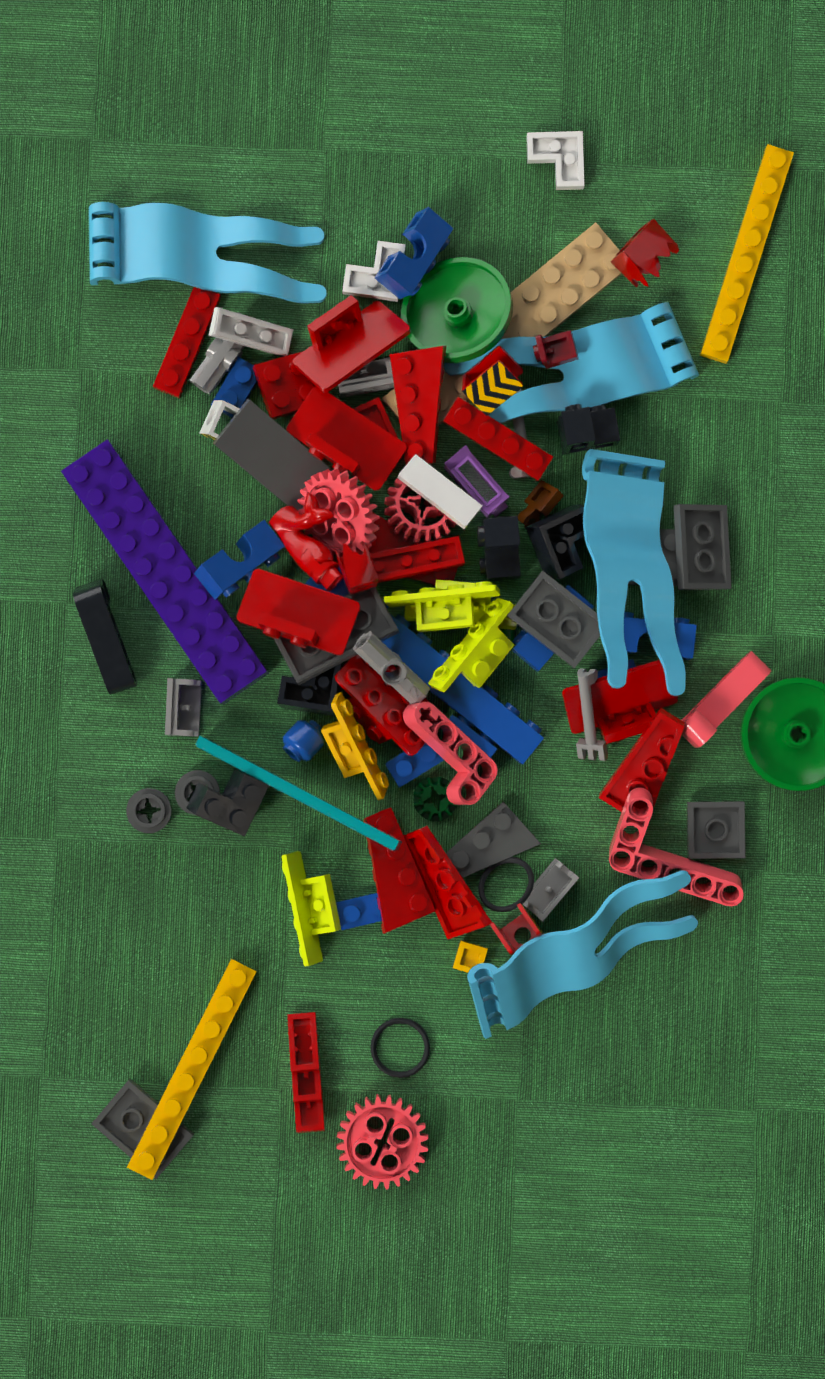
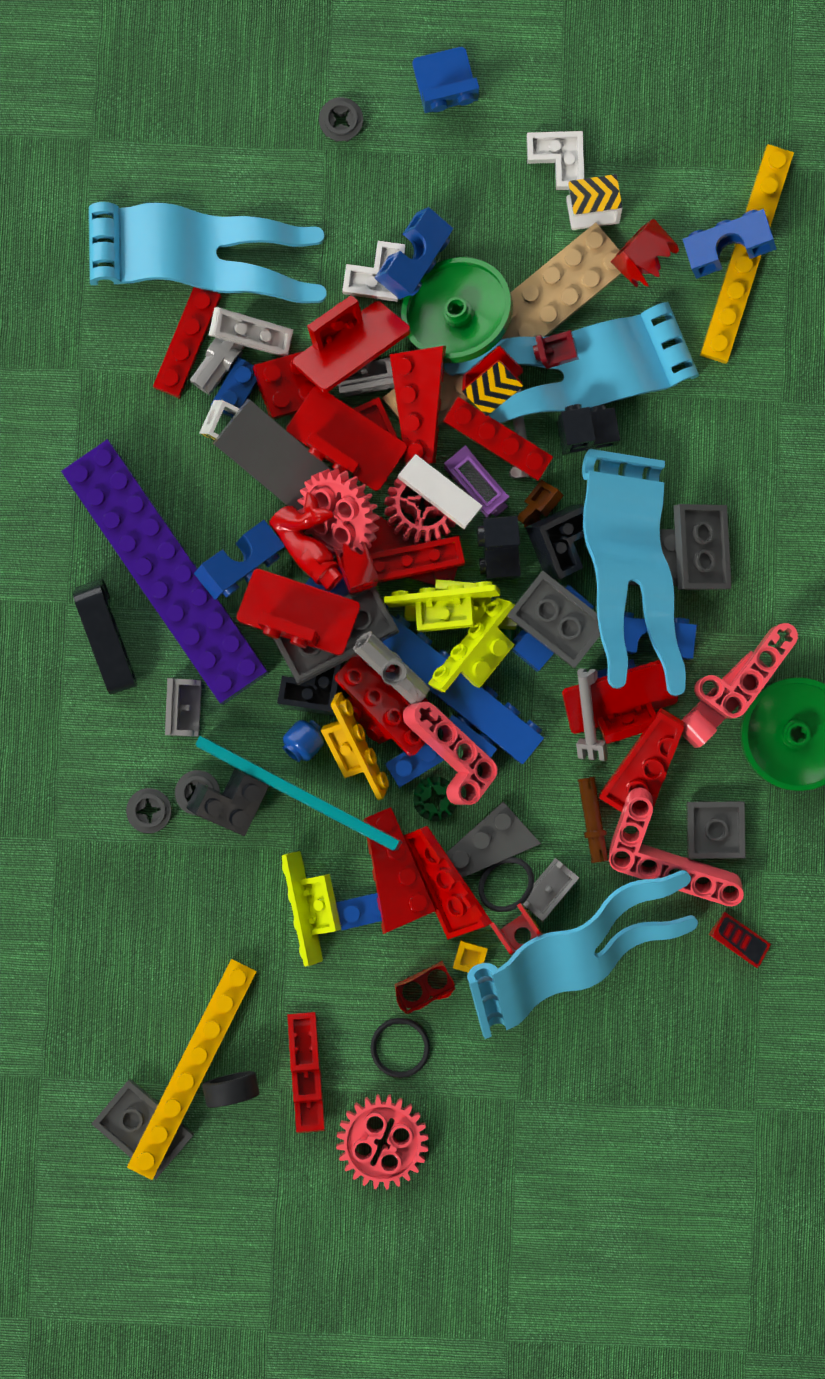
none -> black tyre [202,1071,260,1108]
none -> dark grey gear [319,97,363,143]
none -> red piece [395,961,456,1014]
none -> blue bracket [412,47,479,113]
none -> piece [566,174,623,230]
none -> reddish brown pin [577,777,609,863]
none -> blue arch [683,209,777,279]
none -> coral beam [694,623,798,719]
none -> slope [708,912,771,969]

